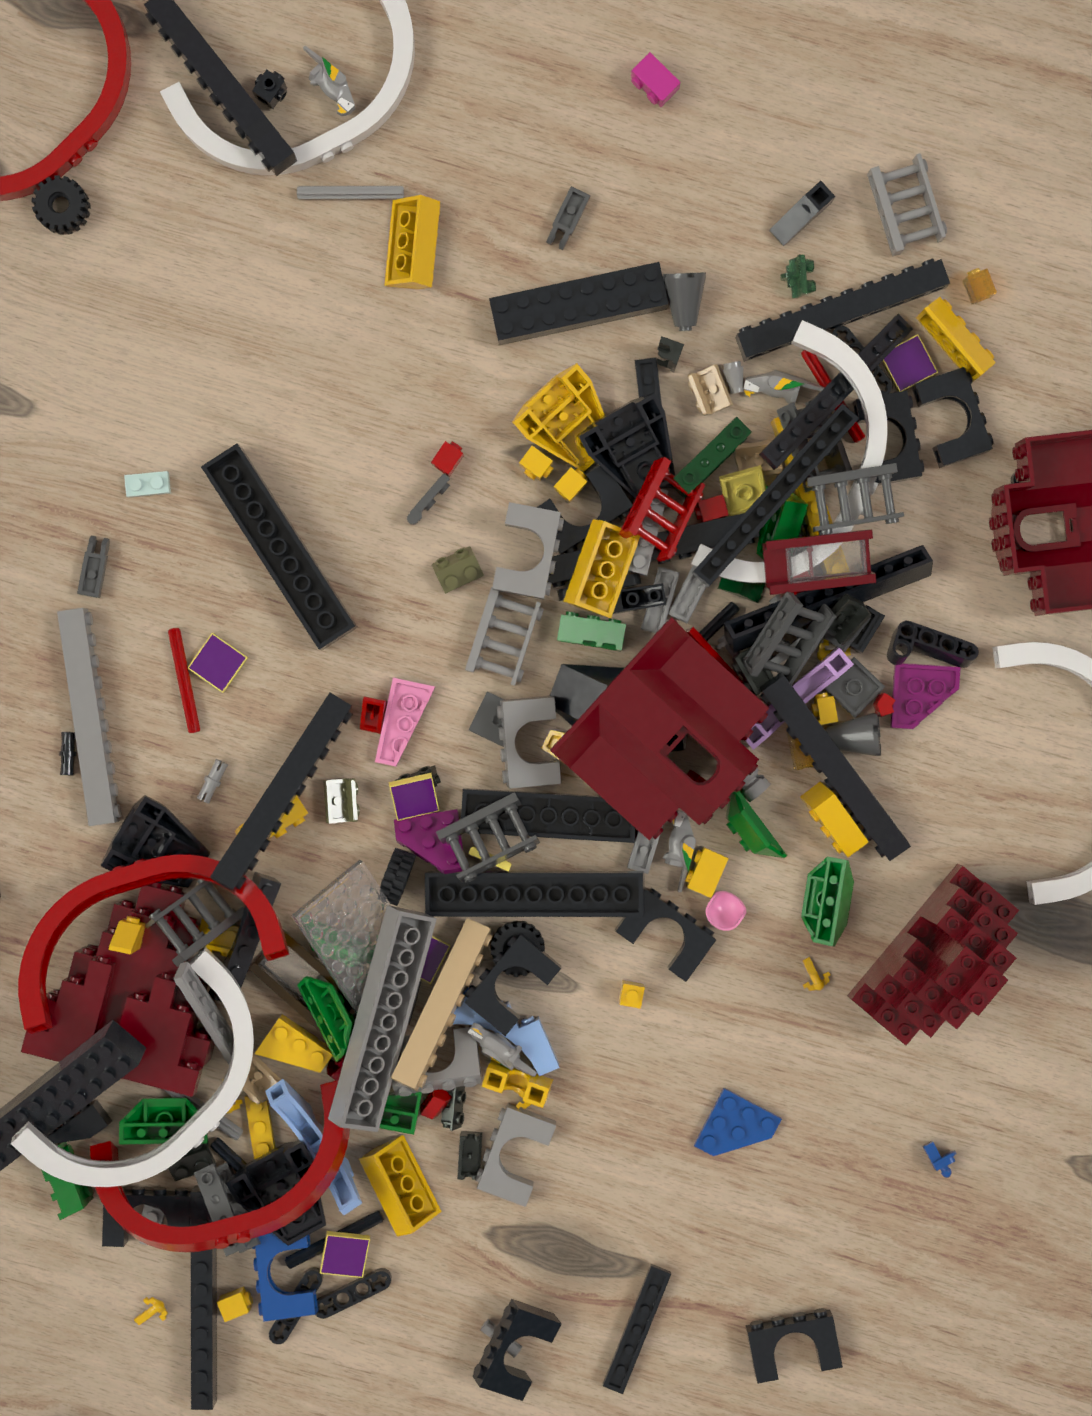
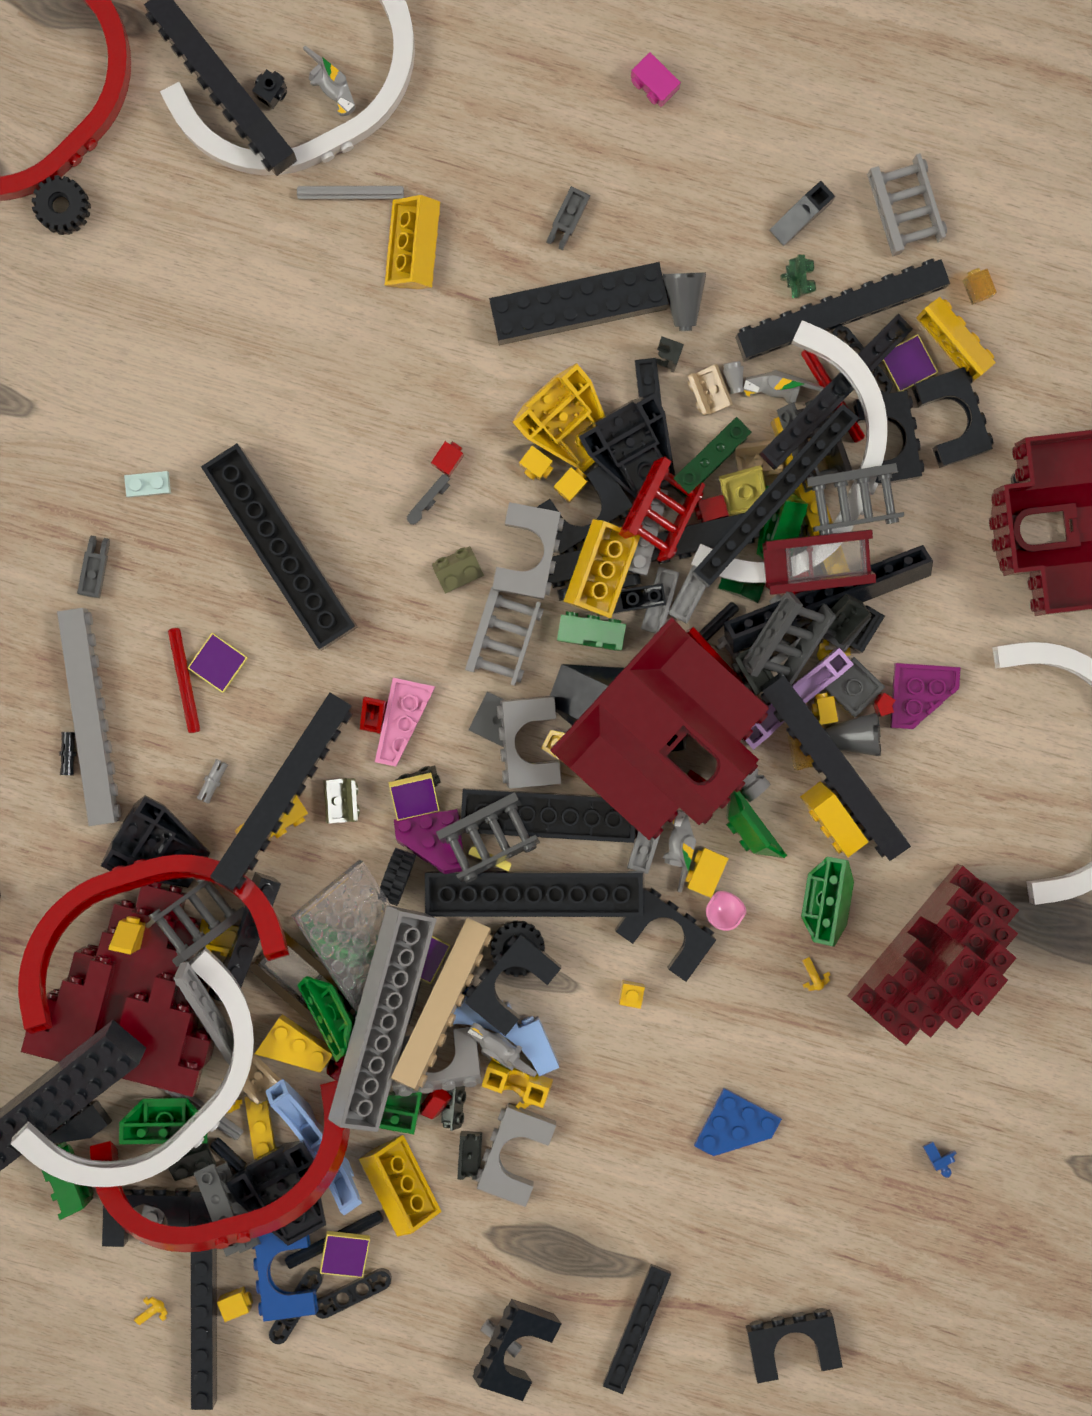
black beam [887,620,979,668] -> none

